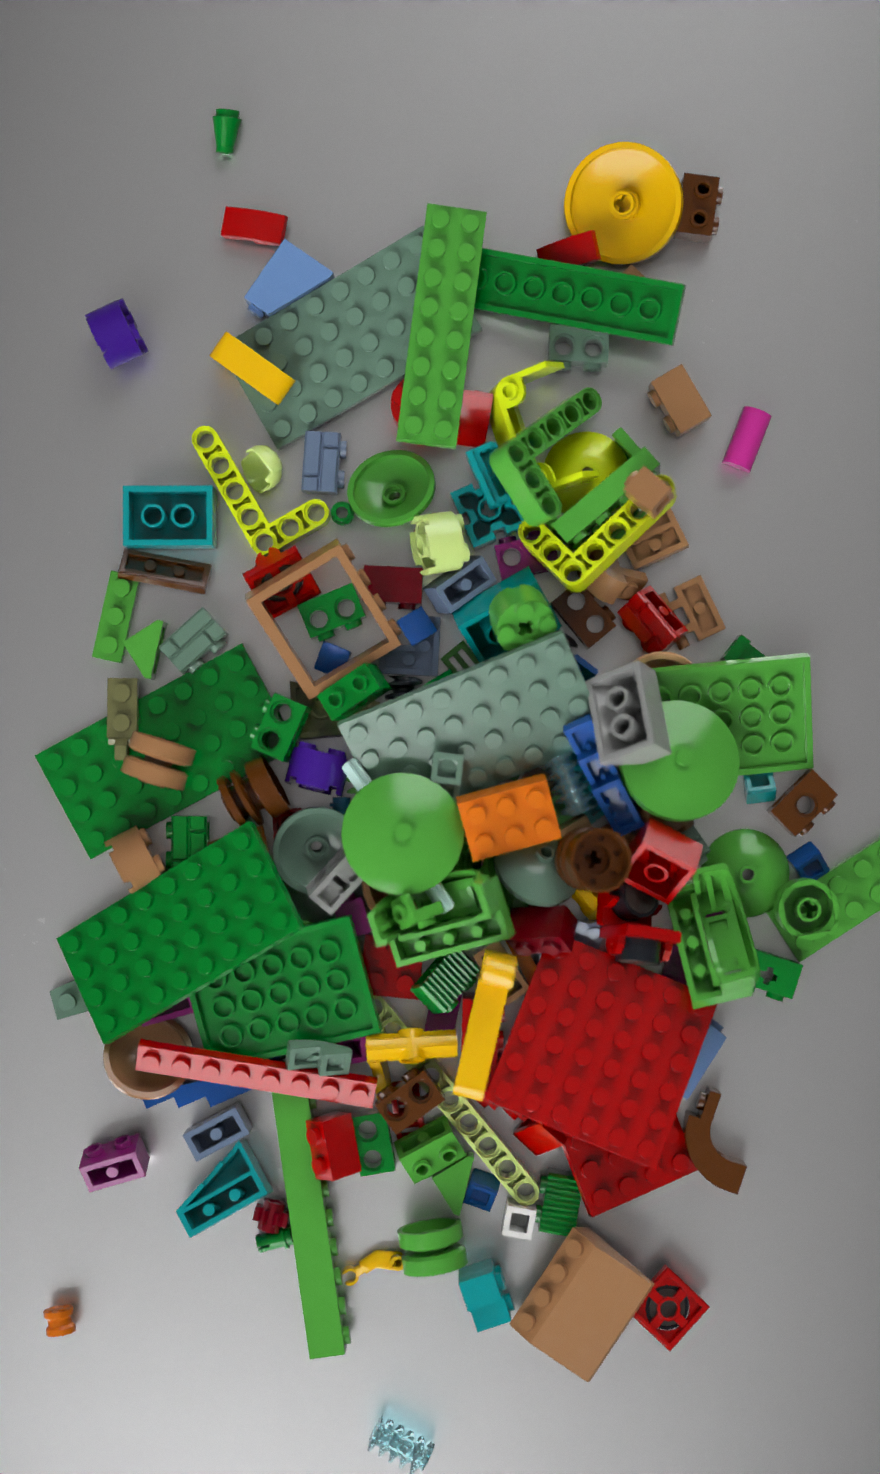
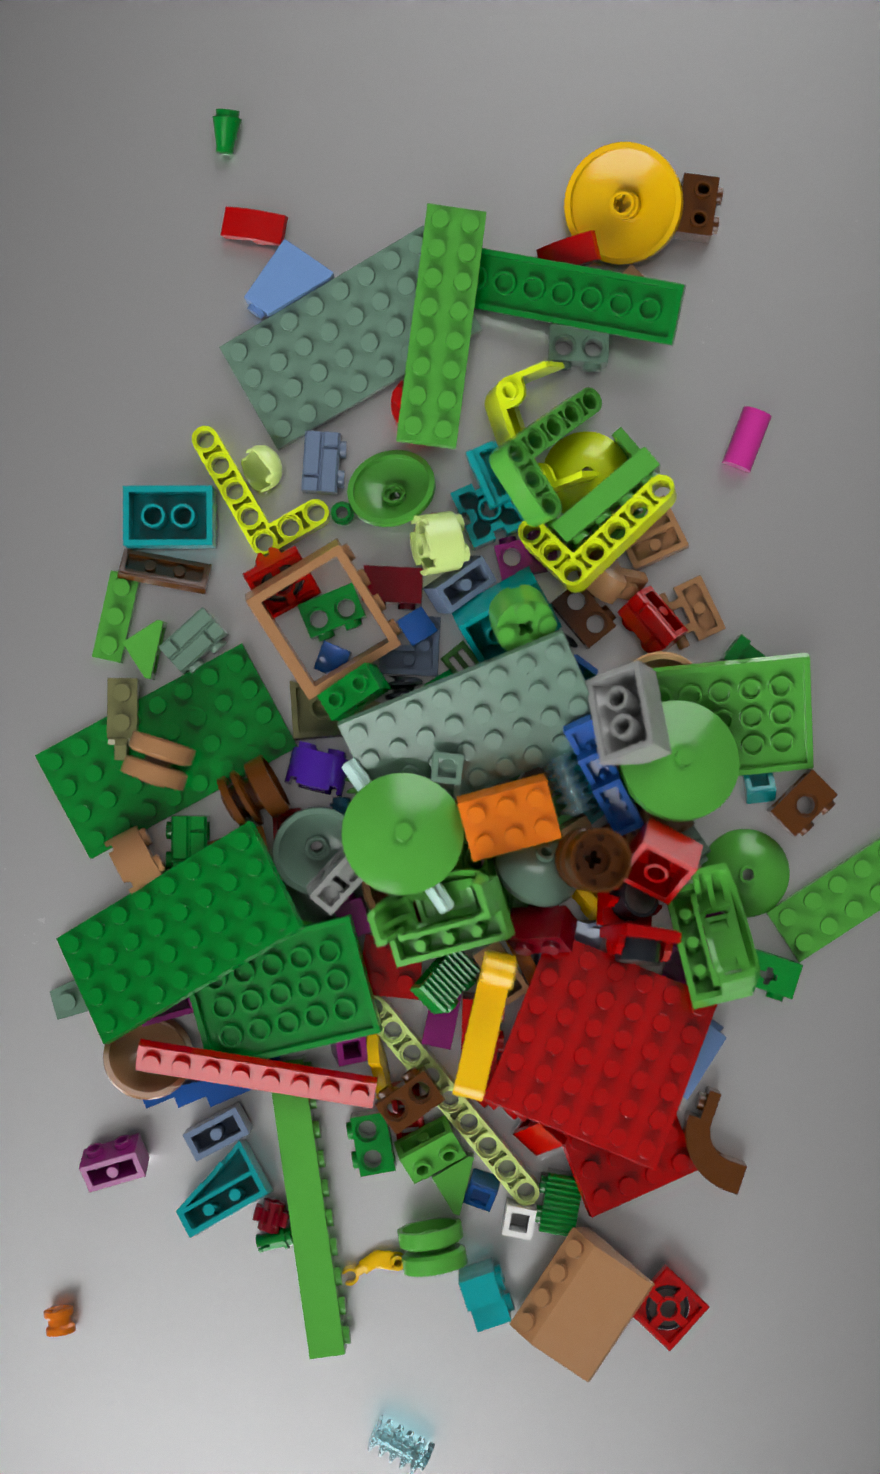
dark purple brick [85,298,149,370] -> none
yellow beam [209,331,296,406] -> none
green brick [250,692,312,763] -> none
sand green slope [285,1040,352,1077] -> none
red brick [305,1111,362,1181] -> none
yellow piece [365,1028,458,1064] -> none
bright green bracket [390,893,445,931] -> none
red slope [457,390,493,447] -> none
medium nougat brick [623,466,674,519] -> none
medium nougat brick [647,364,712,438] -> none
bright green brick [773,877,840,940] -> none
blue slope [787,841,830,880] -> none

